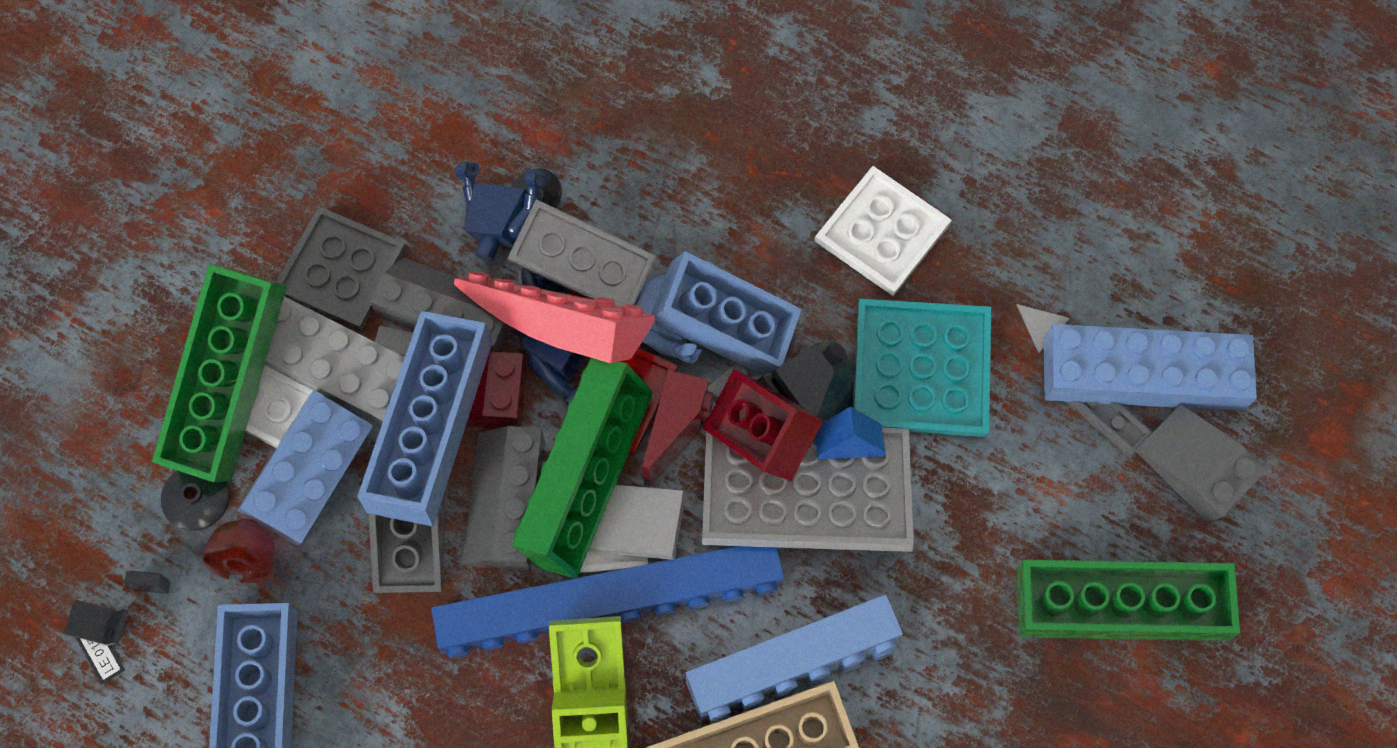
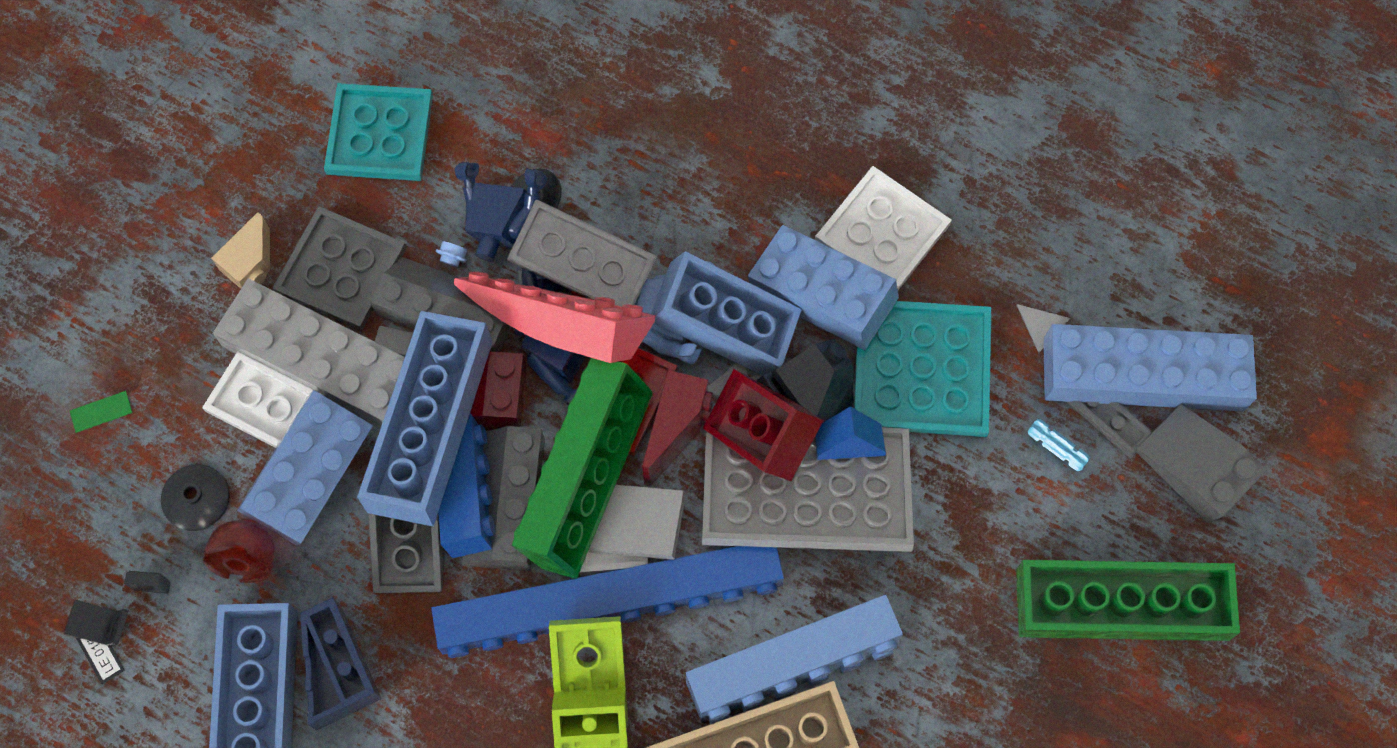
green brick [152,264,287,482] -> none
none -> green sticker [70,391,132,433]
none -> tan slope [211,212,270,289]
none -> dark blue wedge [300,597,382,730]
none -> teal plate [324,83,433,181]
none -> light blue plate [436,241,467,267]
none -> blue brick [438,413,496,558]
none -> medium blue brick [748,225,899,350]
none -> medium azure axle [1028,419,1090,471]

